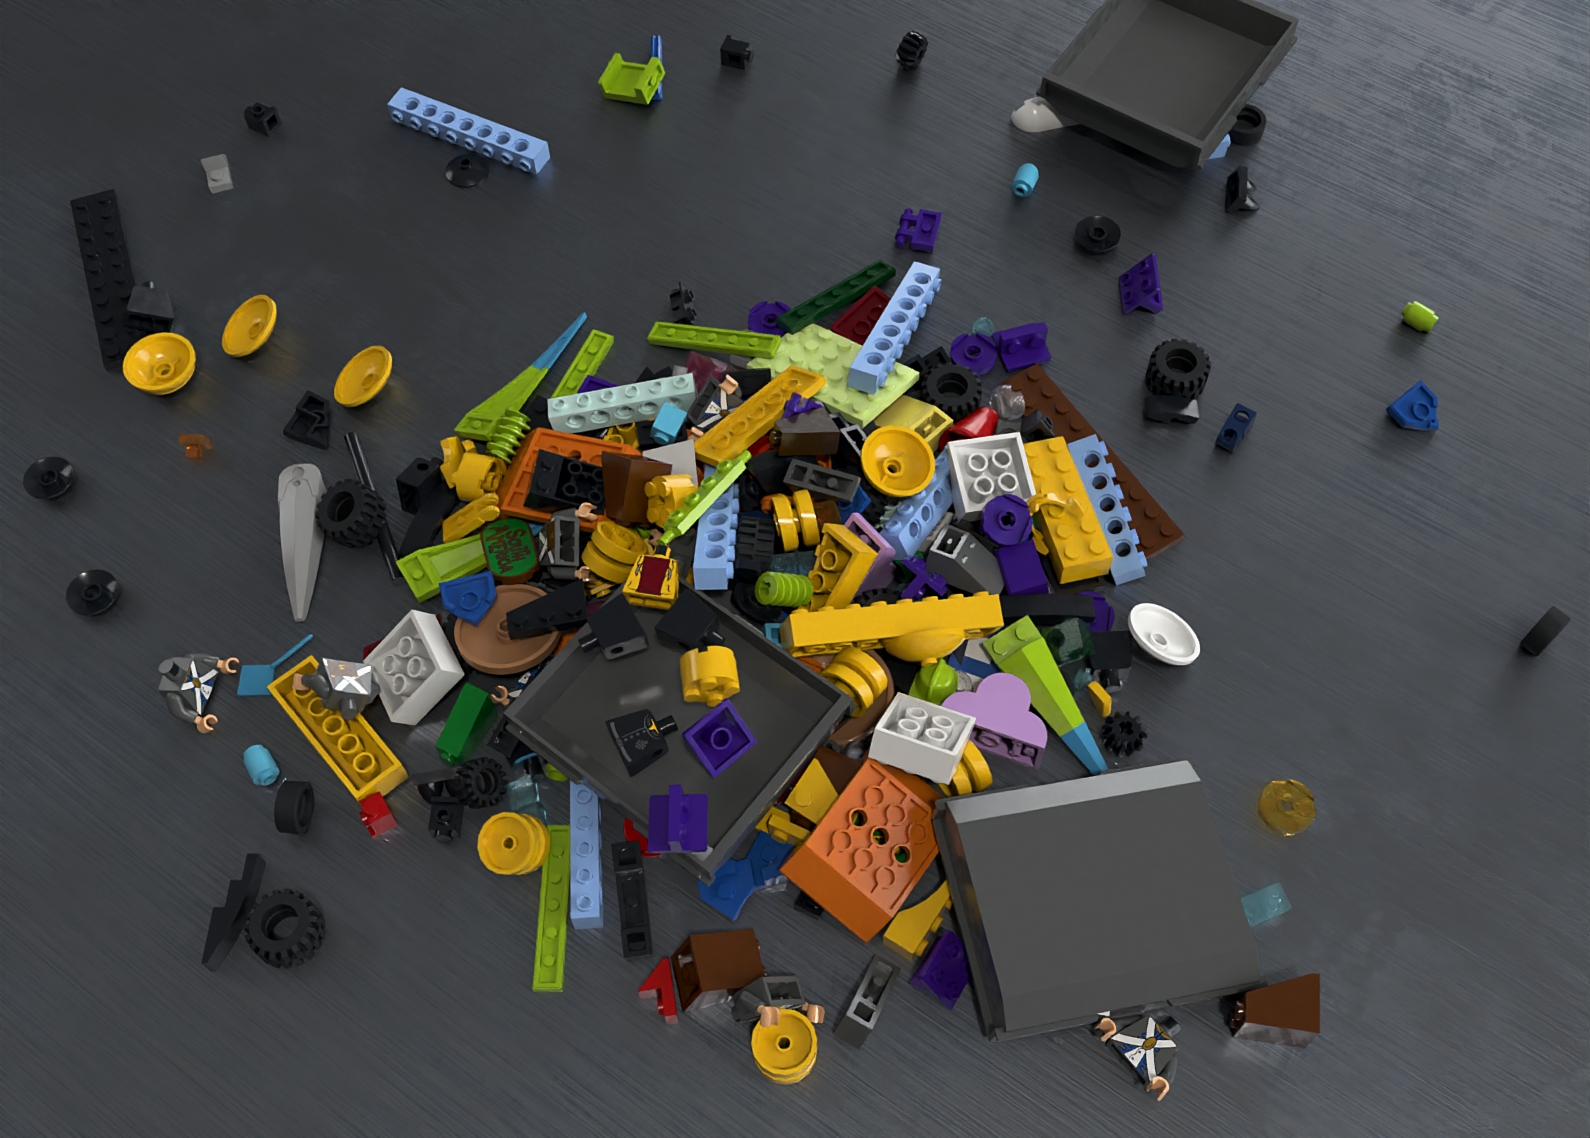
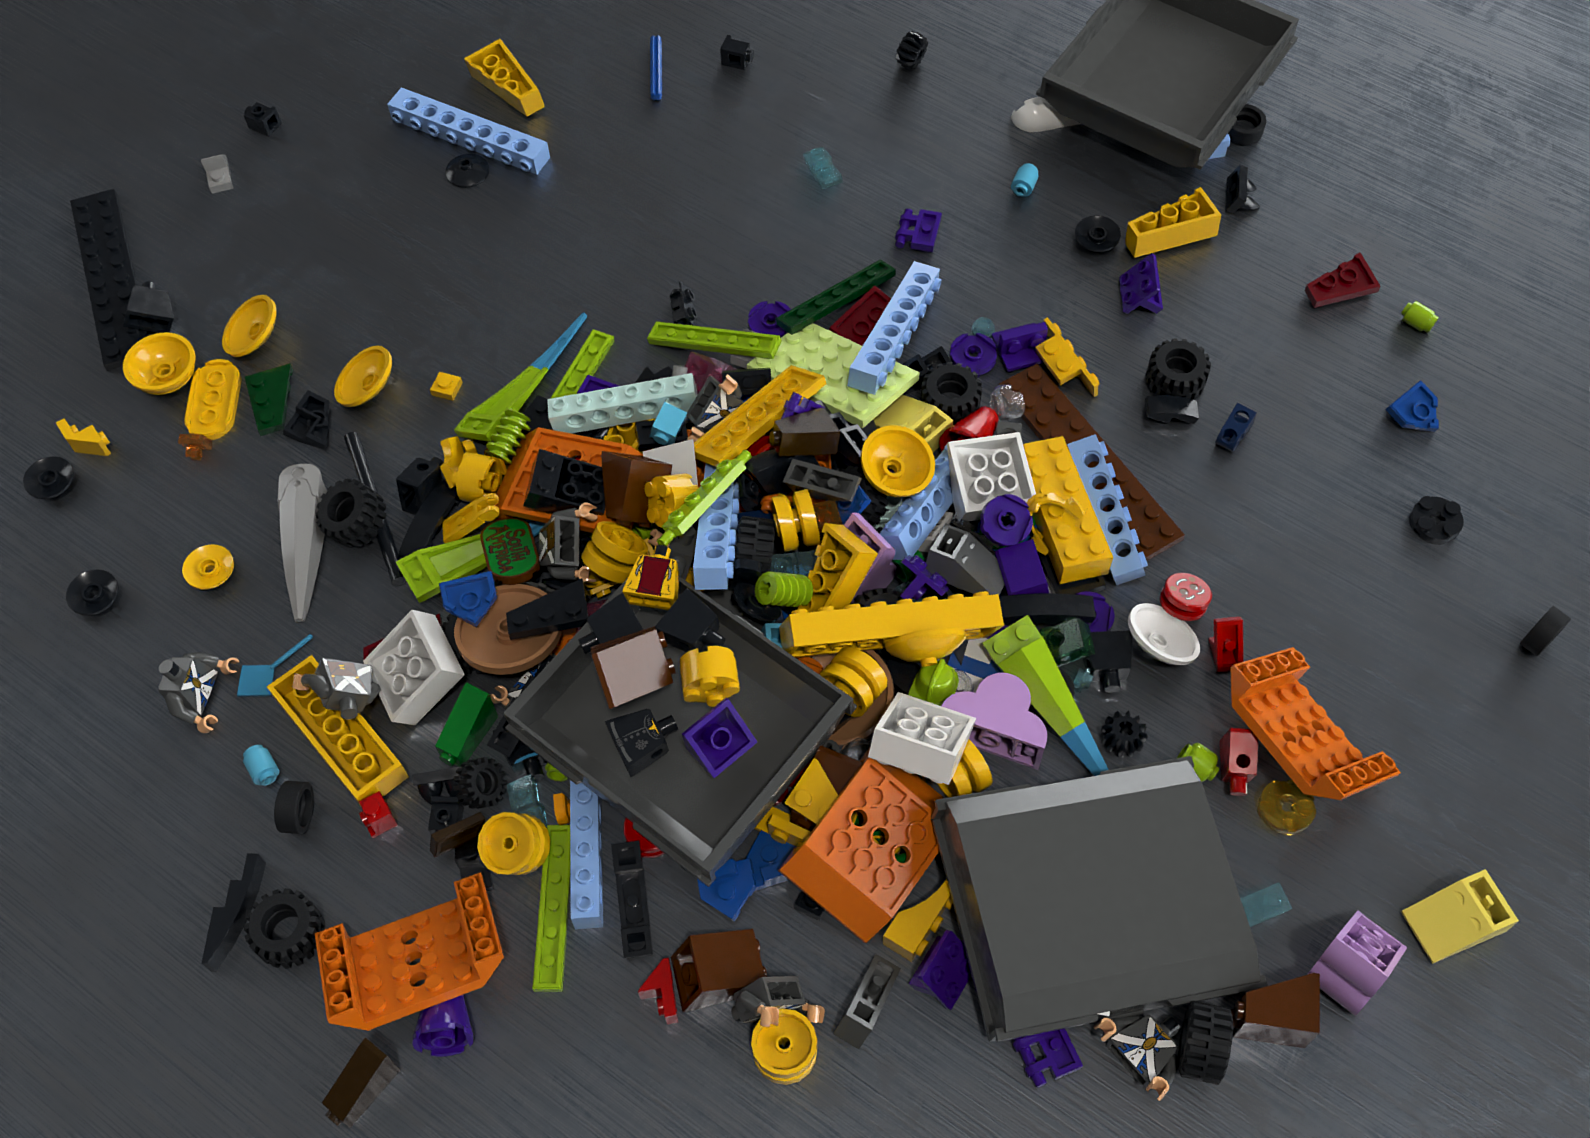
lime panel [598,53,666,105] -> none
dark purple bracket [648,784,708,853] -> none
black brick [1021,409,1056,443] -> none
yellow tile [1088,681,1112,718] -> none
none -> yellow slope [56,418,111,456]
none -> yellow dish [182,544,234,590]
none -> yellow tile [184,359,242,441]
none -> dark green wing [244,363,293,436]
none -> orange slope [315,872,504,1031]
none -> dark brown slope [322,1037,400,1128]
none -> dark purple cone [412,995,473,1057]
none -> yellow plate [430,372,463,401]
none -> dark brown tile [430,812,485,858]
none -> black slope [454,838,494,892]
none -> yellow wedge [464,39,545,117]
none -> light orange tile [553,793,570,825]
none -> slope [590,626,676,709]
none -> clear light blue slope [803,146,843,189]
none -> dark purple plate [1013,1028,1083,1088]
none -> yellow bracket [1035,317,1100,397]
none -> yellow wedge [1125,187,1221,258]
none -> red head [1159,573,1212,621]
none -> lime head [1177,742,1219,782]
none -> black tyre [1178,1001,1233,1085]
none -> red slope [1209,616,1244,672]
none -> red torso [1220,728,1258,796]
none -> orange slope [1231,647,1401,800]
none -> dark red wing [1304,252,1381,308]
none -> lavender brick [1307,910,1407,1016]
none -> light yellow slope [1401,869,1519,964]
none -> black plate [1409,496,1464,545]

